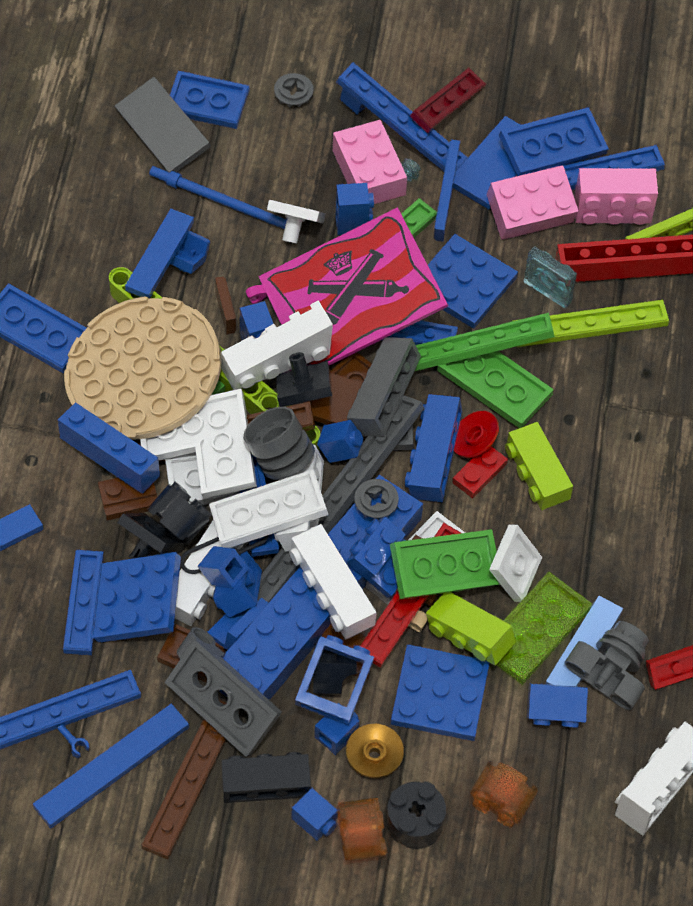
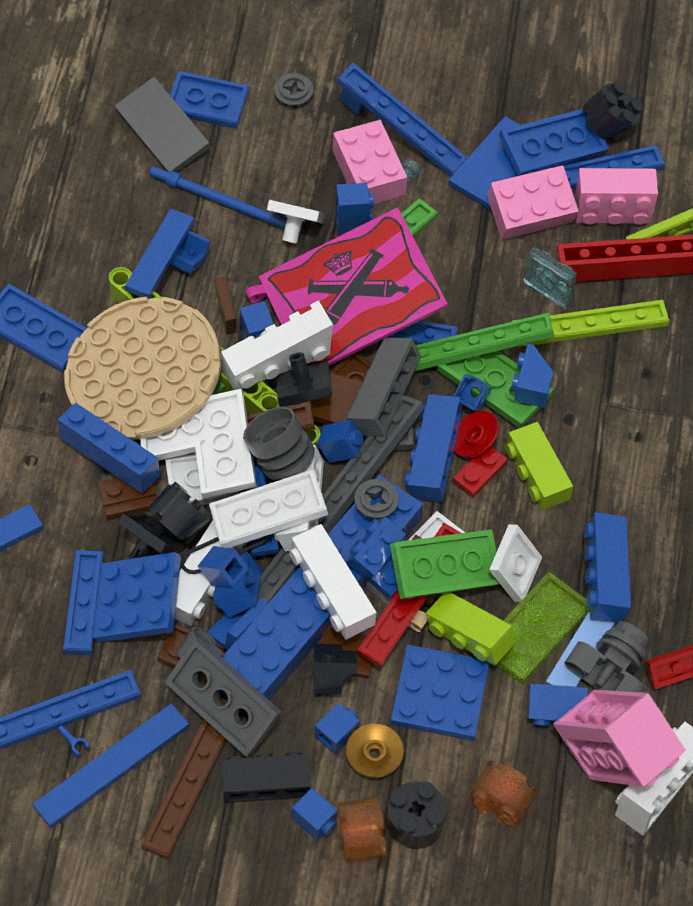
window [295,635,374,725] -> none
dark red tile [410,68,486,133] -> none
blue plate [428,234,518,329] -> none
blue tile [434,140,460,242] -> none
none -> blue piece [453,374,493,411]
none -> blue slope [511,343,553,408]
none -> bright pink brick [553,690,686,787]
none -> black brick [583,81,643,141]
none -> blue brick [584,512,631,622]

